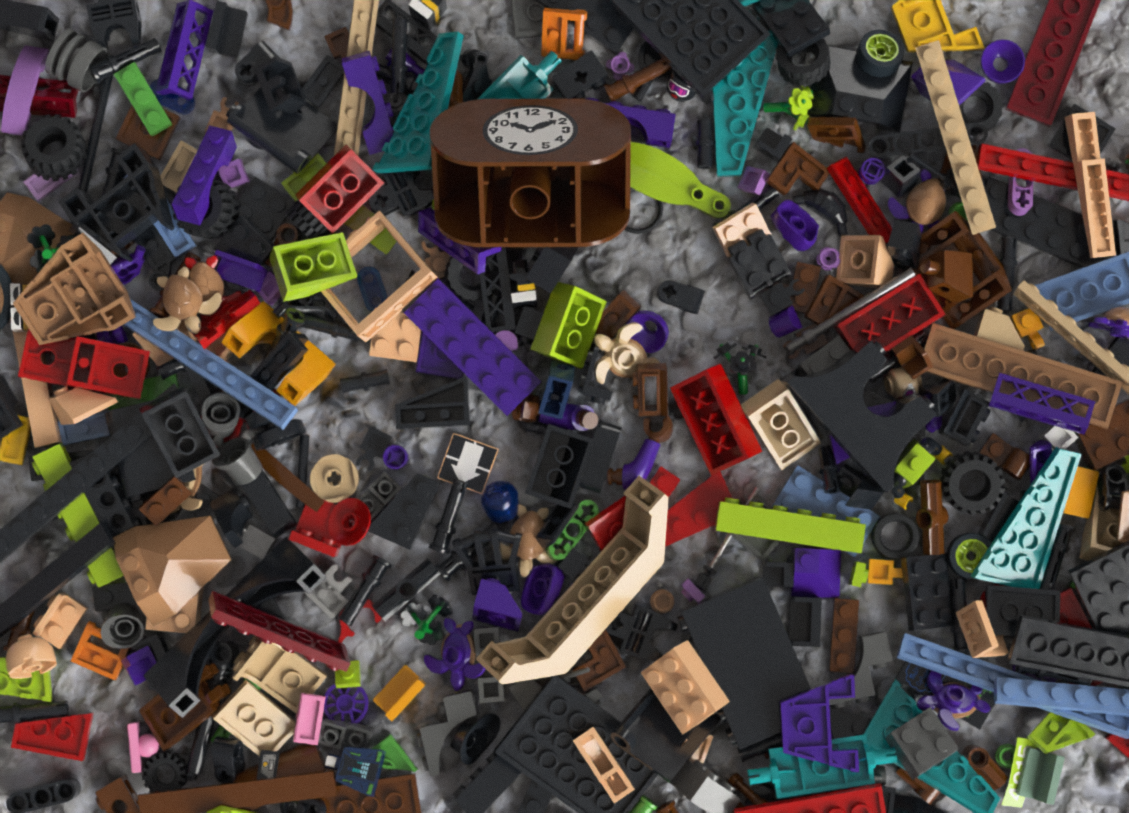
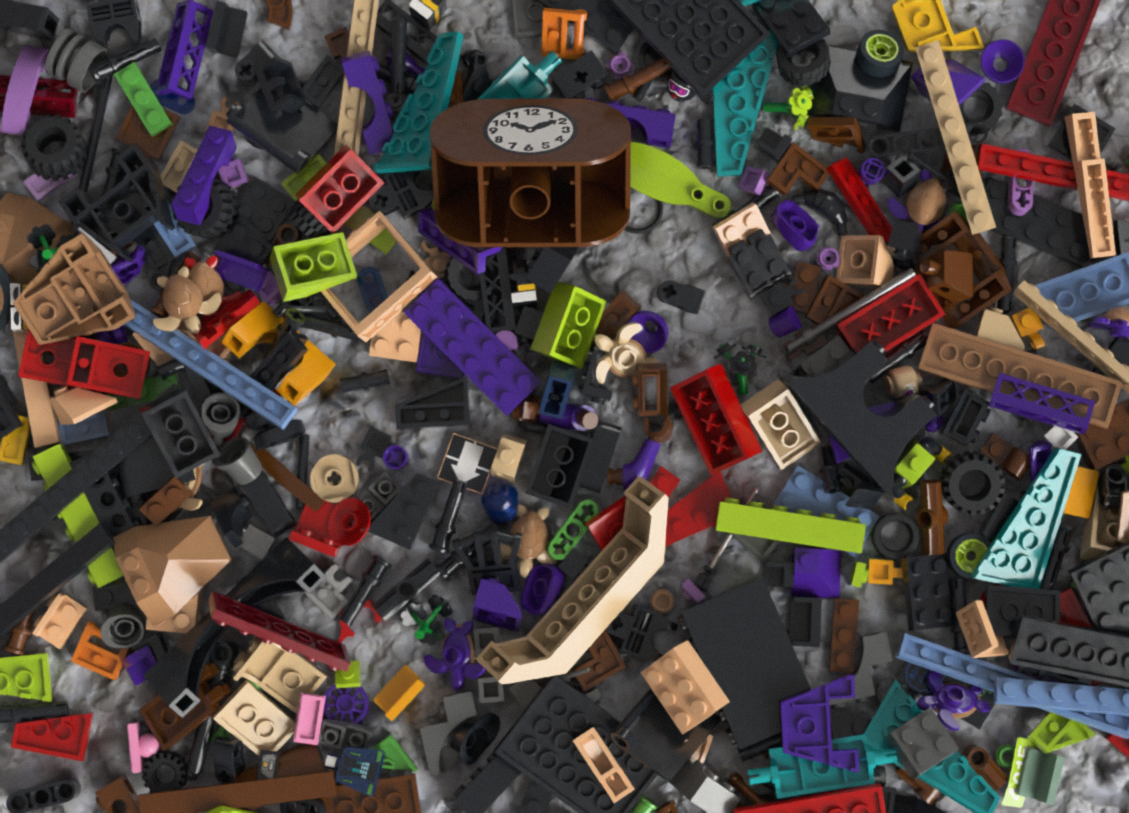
light nougat cylinder [5,634,57,679] -> none
black slope [535,503,579,548] -> none
reddish brown panel [892,335,933,379] -> none
none -> tan torso [491,433,528,484]

